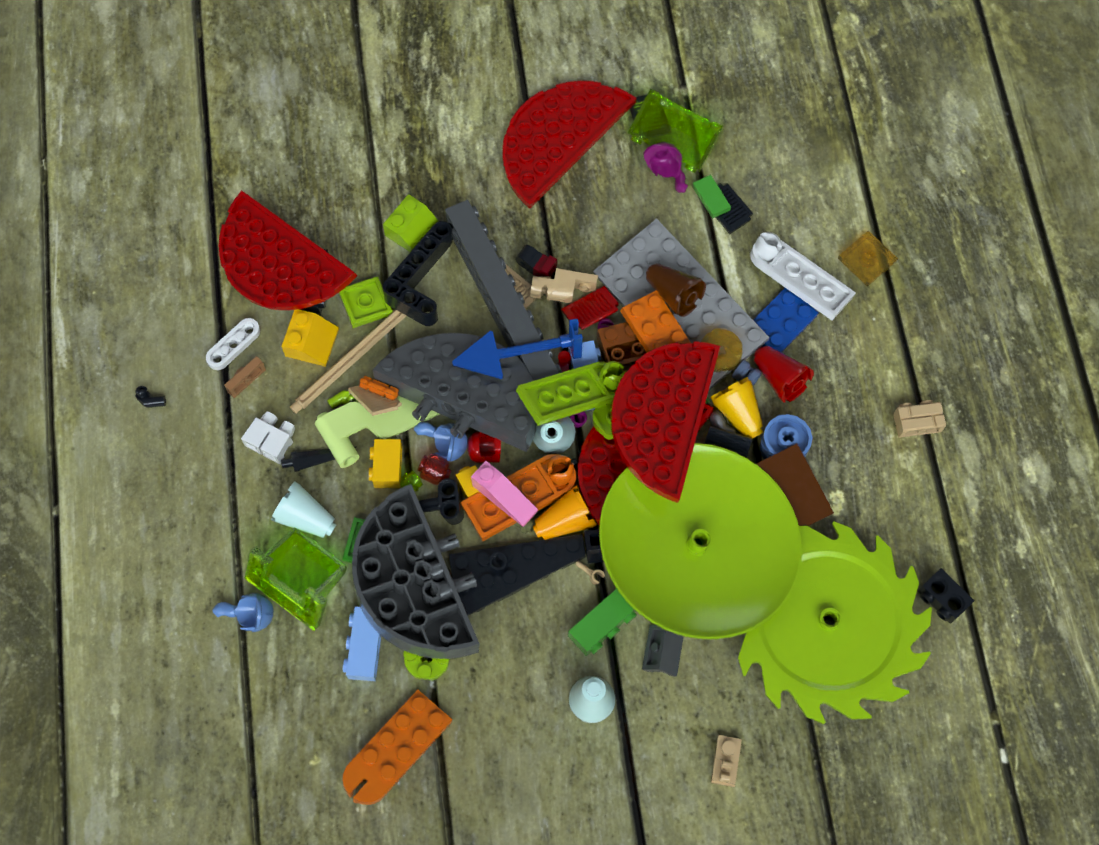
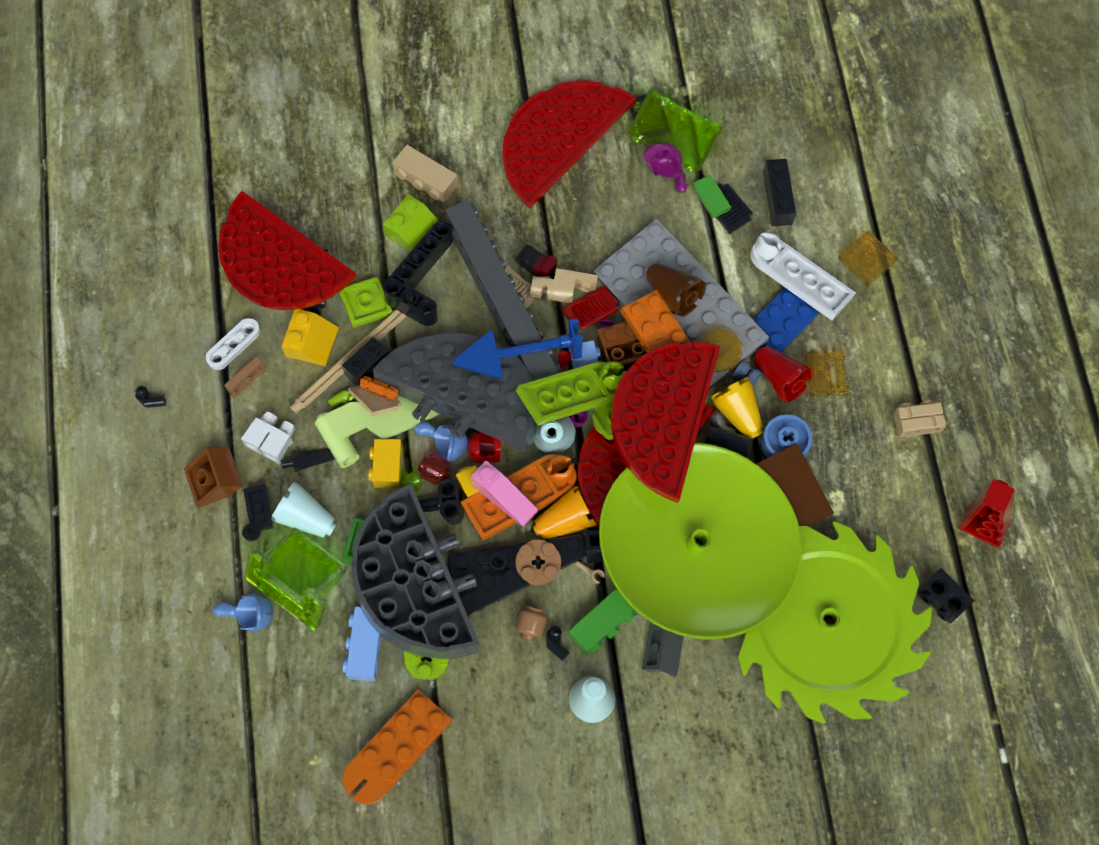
tan plate [711,735,742,787] -> none
none -> dark orange slope [184,447,242,508]
none -> black hinge [242,484,274,542]
none -> black brick [342,337,389,386]
none -> tan brick [392,145,458,203]
none -> medium nougat head [515,606,548,641]
none -> medium nougat plate [516,540,561,586]
none -> black arm [546,626,570,661]
none -> black brick [763,158,796,227]
none -> clear yellow plate [805,351,850,397]
none -> red wedge [958,479,1015,549]

